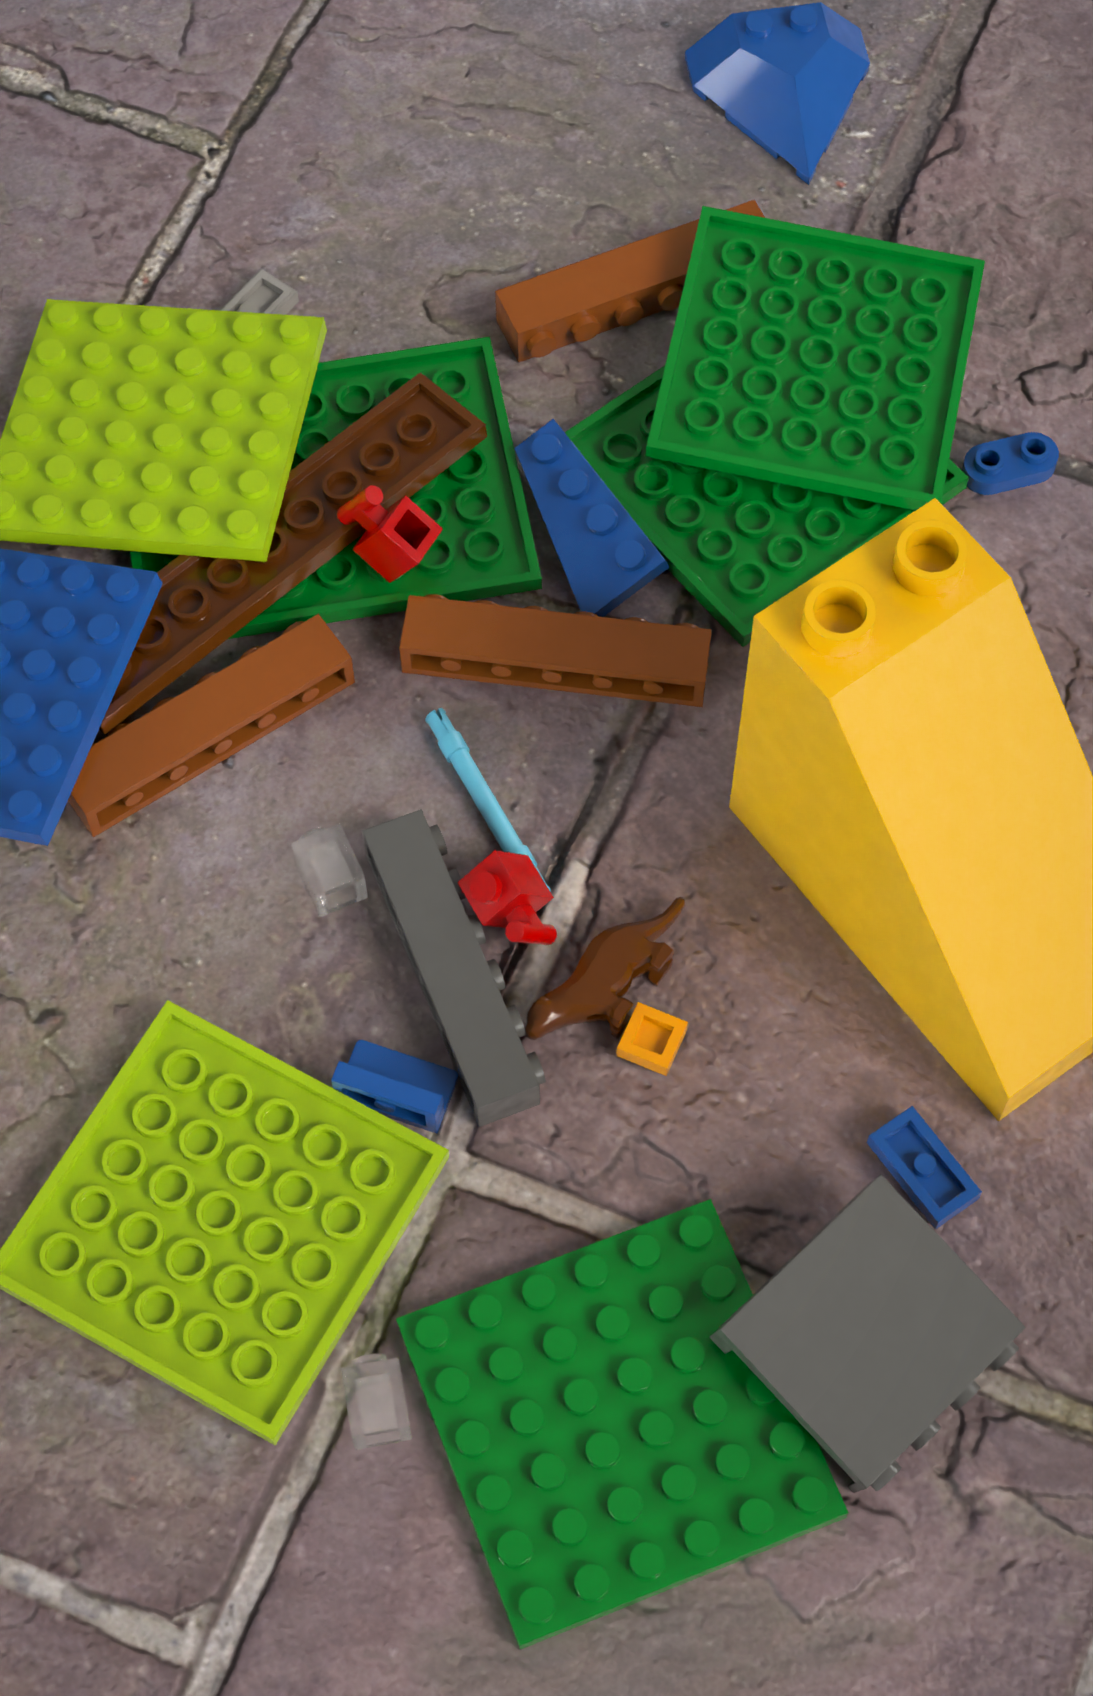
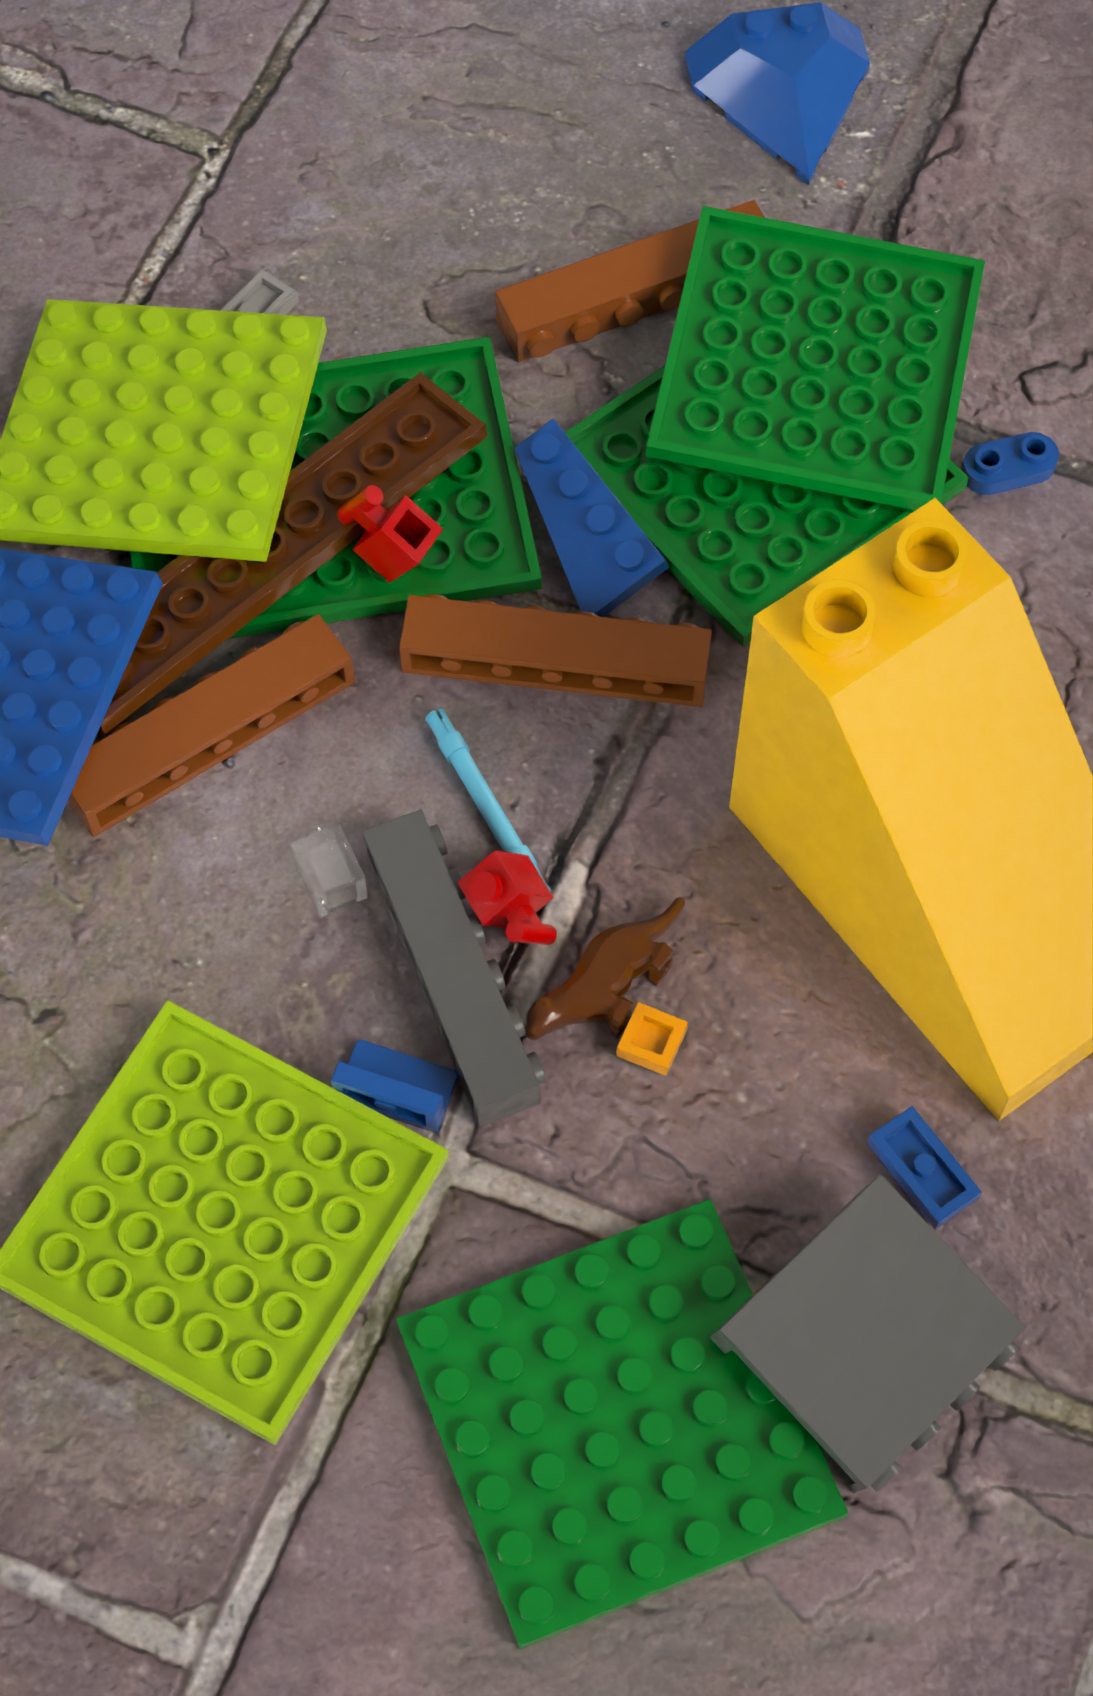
clear brick [341,1354,412,1450] -> none

